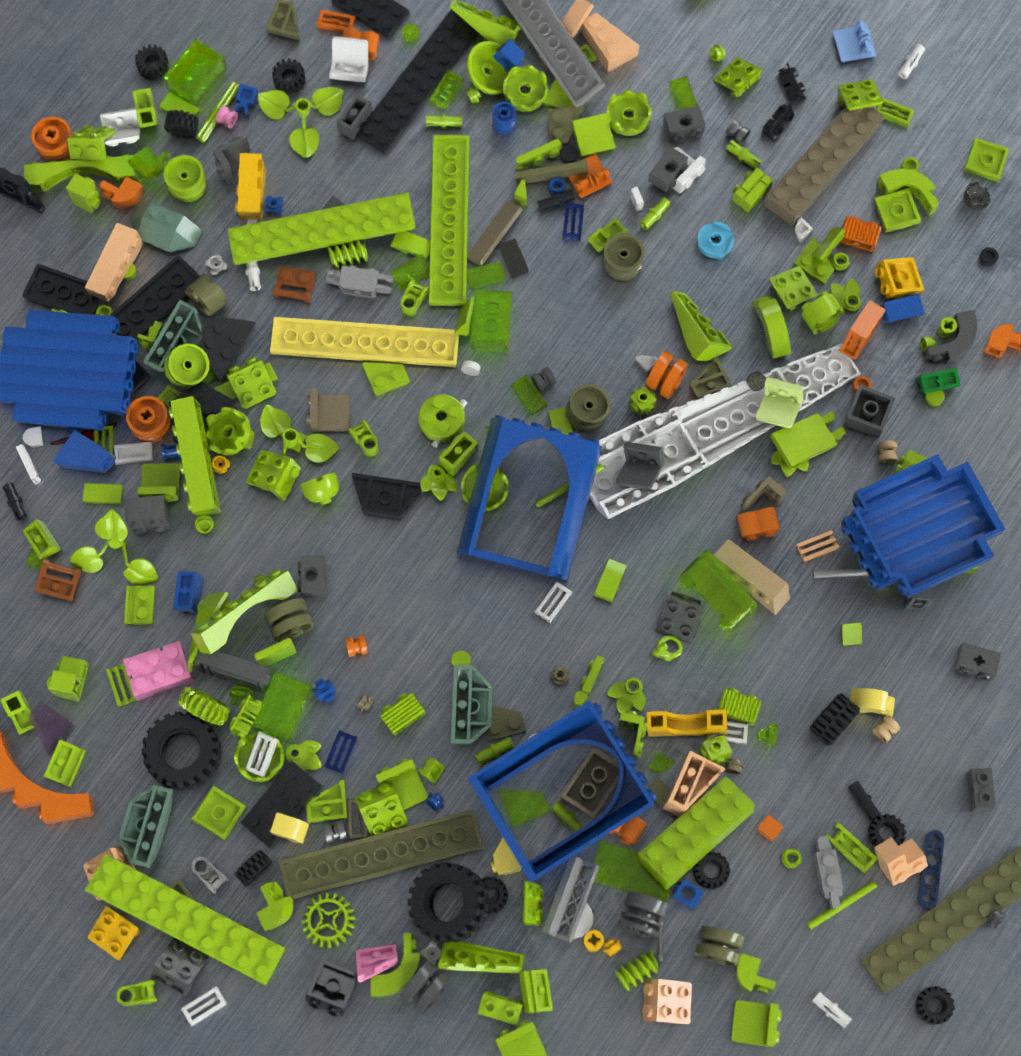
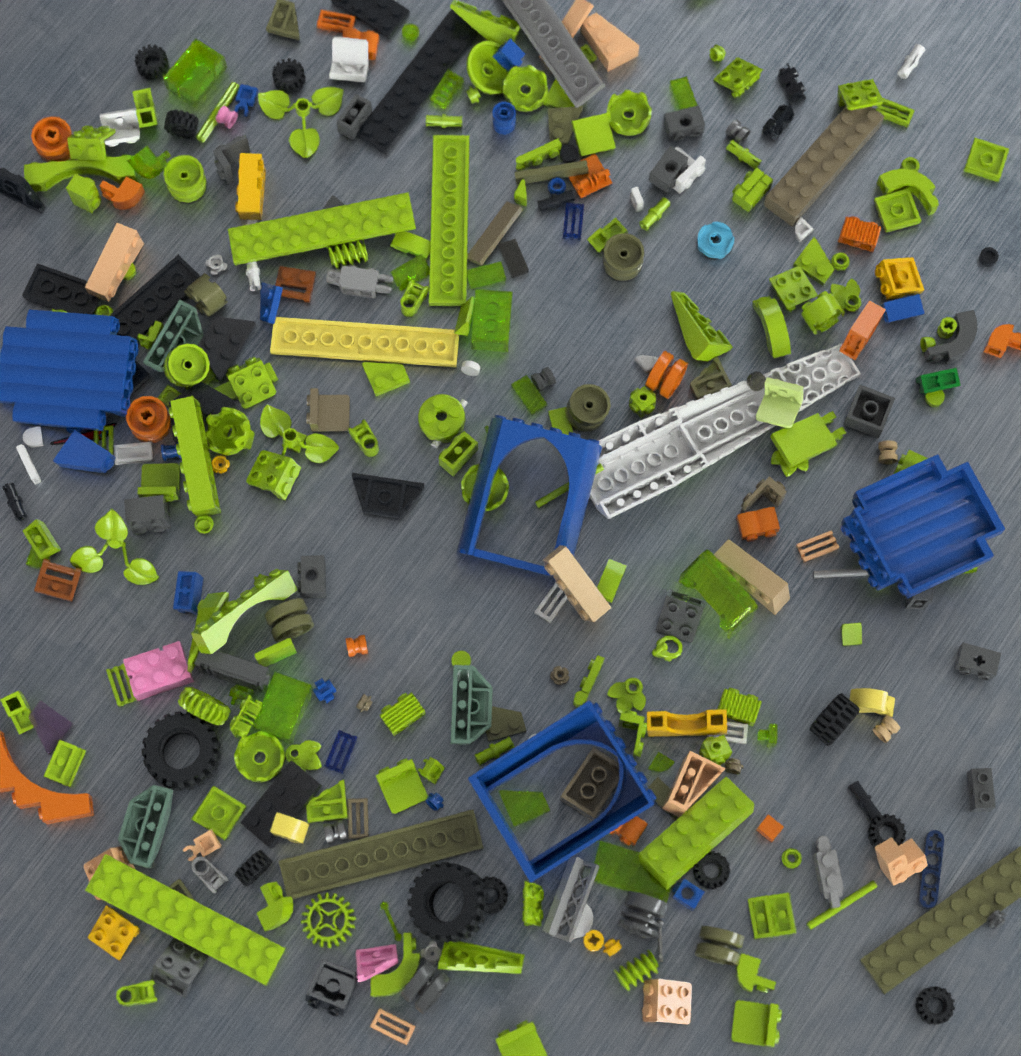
lime brick [47,656,89,702] -> none
lime tile [83,483,124,505] -> none
lime plate [124,585,156,625] -> none
sand green wedge [130,202,203,253] -> none
lime tile [159,92,200,117] -> none
white tile [181,986,227,1026] -> none
white tile [245,732,278,777] -> none
blue plate [264,196,283,214] -> none
lime cylinder [300,472,339,506] -> none
lime bracket [355,781,408,836] -> none
lime plate [420,464,457,501] -> none
lime bracket [478,990,523,1025] -> none
light yellow slope [490,838,522,877] -> none
lime plate [519,969,553,1014] -> none
lime pin [550,801,584,832] -> none
dark grey bracket [616,442,665,489] -> none
lime slope [812,227,845,263] -> none
white pin [812,991,852,1028] -> none
lime hinge [825,821,878,874] -> none
light blue hinge [833,20,876,63] -> none
orange tile [852,376,872,393] -> none
clear smoke hair [963,182,991,211] -> none
none -> light nougat plate [183,829,221,861]
none -> blue wing [260,282,283,324]
none -> light nougat tile [370,1008,416,1046]
none -> clear neon green hinge [380,902,402,941]
none -> tan wedge [543,545,611,623]
none -> lime slope [748,892,797,939]

